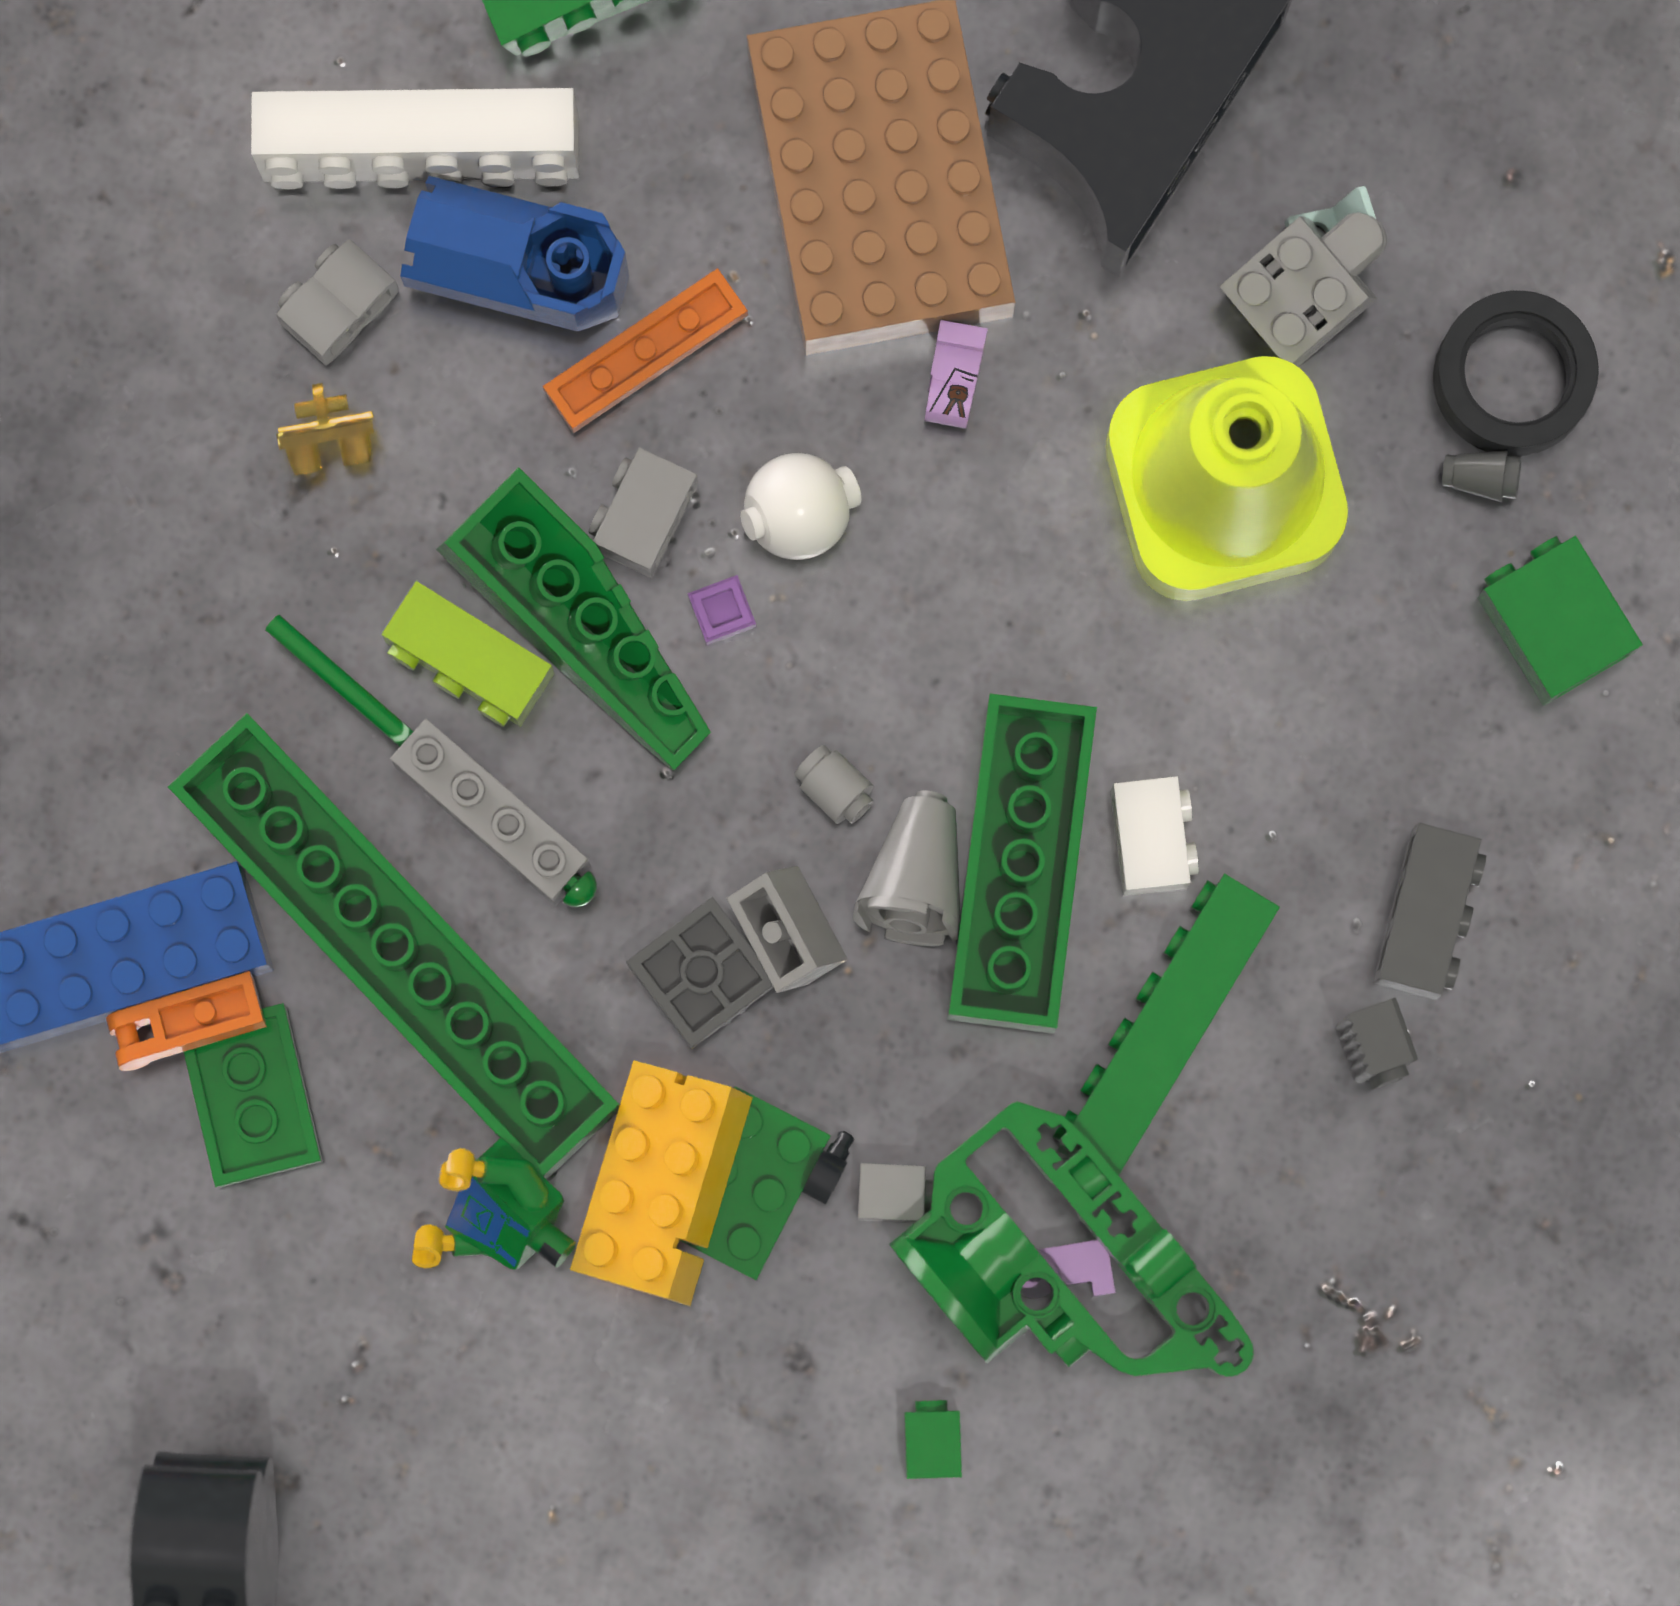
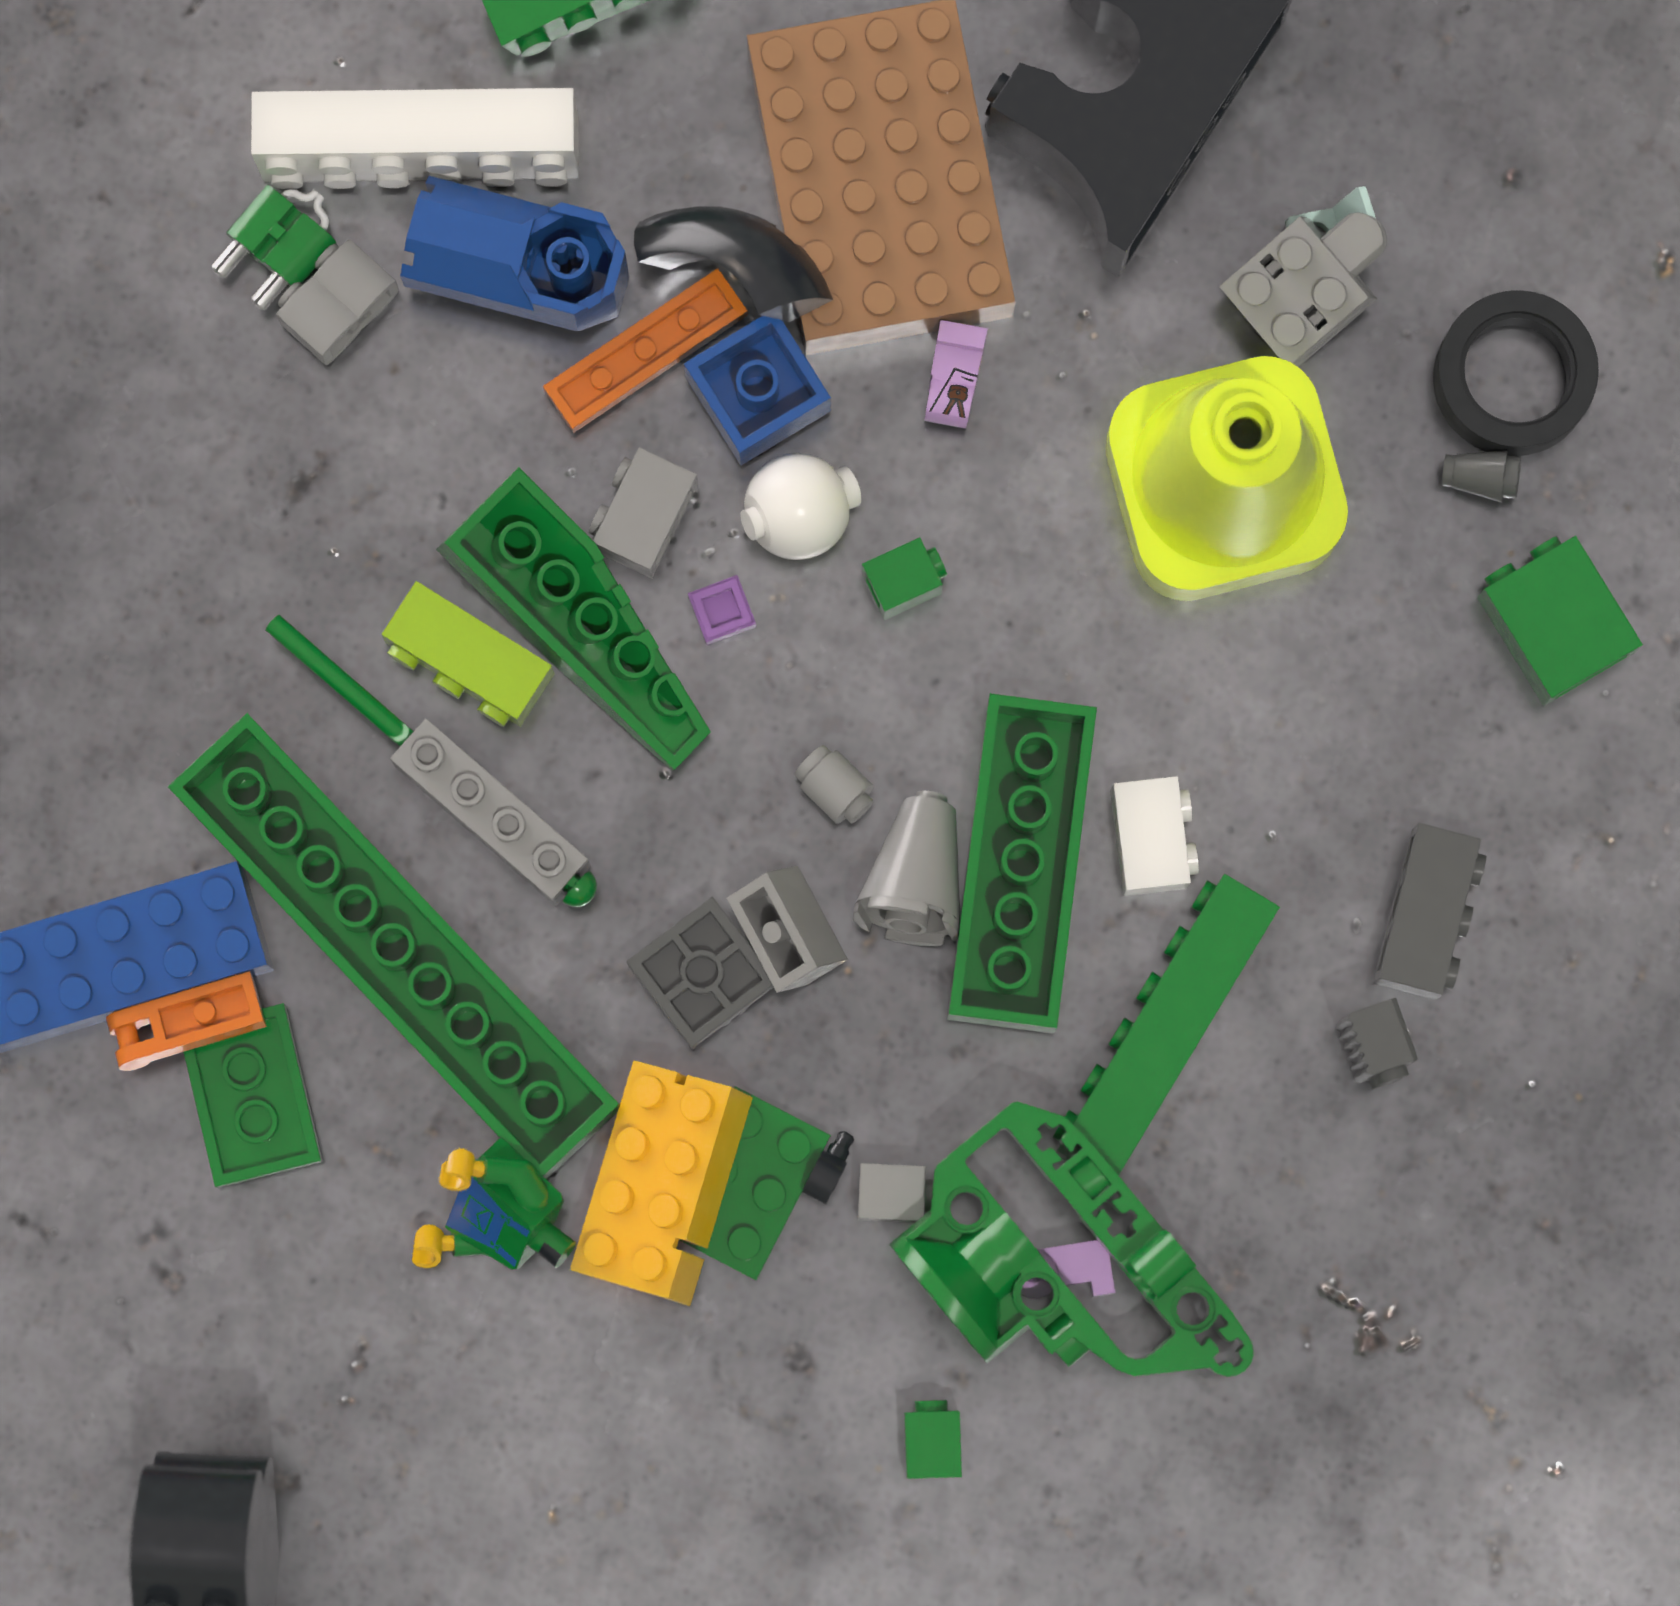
clear yellow hips [276,383,376,475] -> none
none -> green piece [212,185,337,310]
none -> black brick [634,206,833,322]
none -> blue brick [684,316,831,466]
none -> green brick [861,537,947,620]

